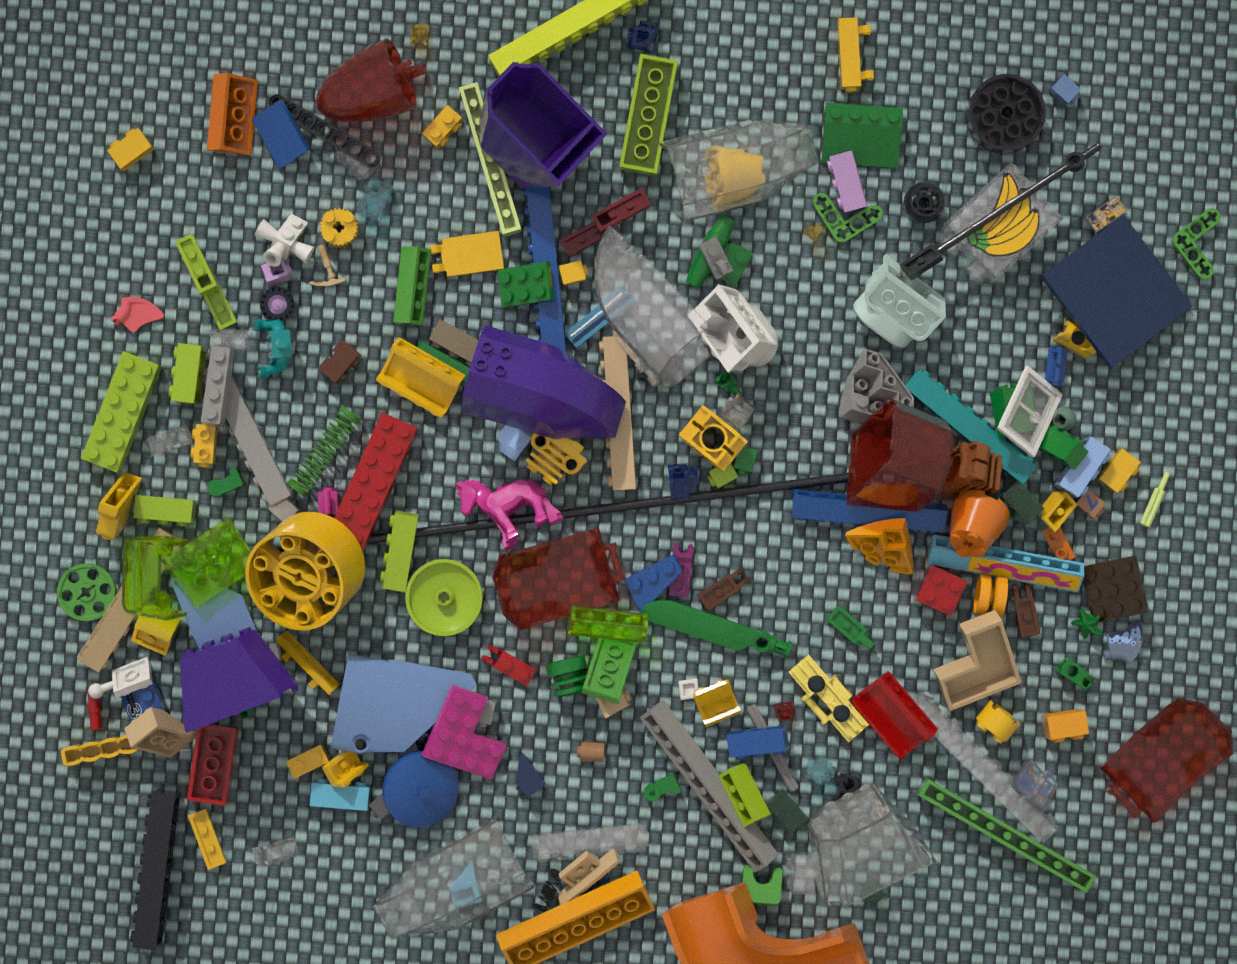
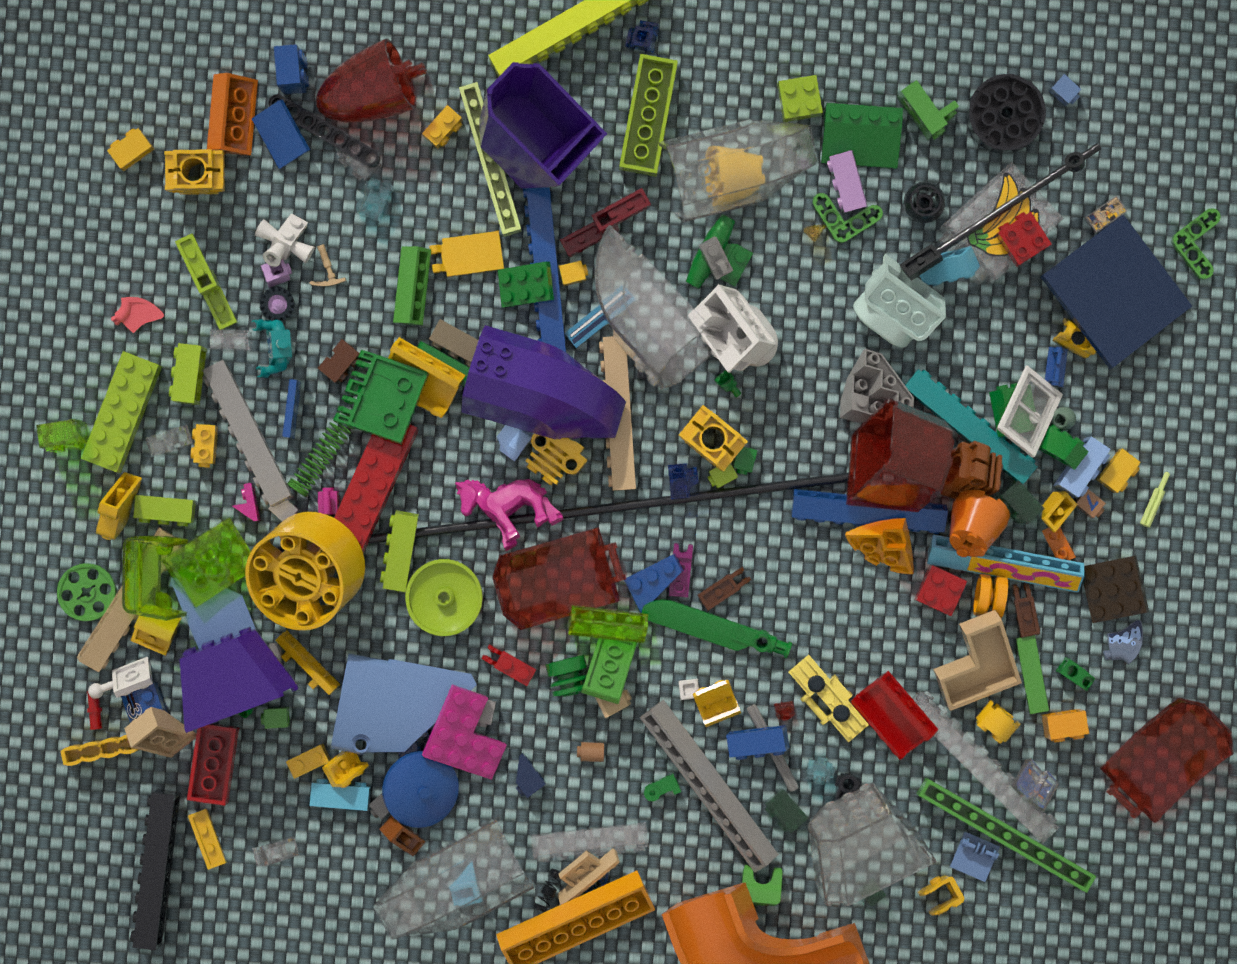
light grey brick [201,346,235,427] -> none
green leg [207,467,246,496] -> none
yellow brick [320,208,360,249] -> none
clear yellow slope [410,24,429,46] -> none
lime brick [718,763,771,828] -> none
clear brick [720,393,755,432] -> none
clear brick [787,853,815,894] -> none
green hinge [826,605,875,649] -> none
yellow brick [837,17,874,93] -> none
green animal [1071,608,1103,639] -> none
none -> clear neon green brick [36,419,89,453]
none -> yellow piece [164,149,225,195]
none -> dark pink slope [232,483,260,522]
none -> bright green brick [261,707,290,729]
none -> blue brick [274,44,310,95]
none -> blue tile [282,379,301,439]
none -> green hinge [333,350,429,445]
none -> dark orange slope [379,815,425,856]
none -> lime brick [777,75,823,123]
none -> bright green brick [897,80,959,140]
none -> yellow piece [918,875,964,916]
none -> medium azure brick [920,246,980,286]
none -> medium blue hinge [950,832,1000,882]
none -> red brick [996,212,1052,267]
none -> bright green tile [1015,635,1049,714]

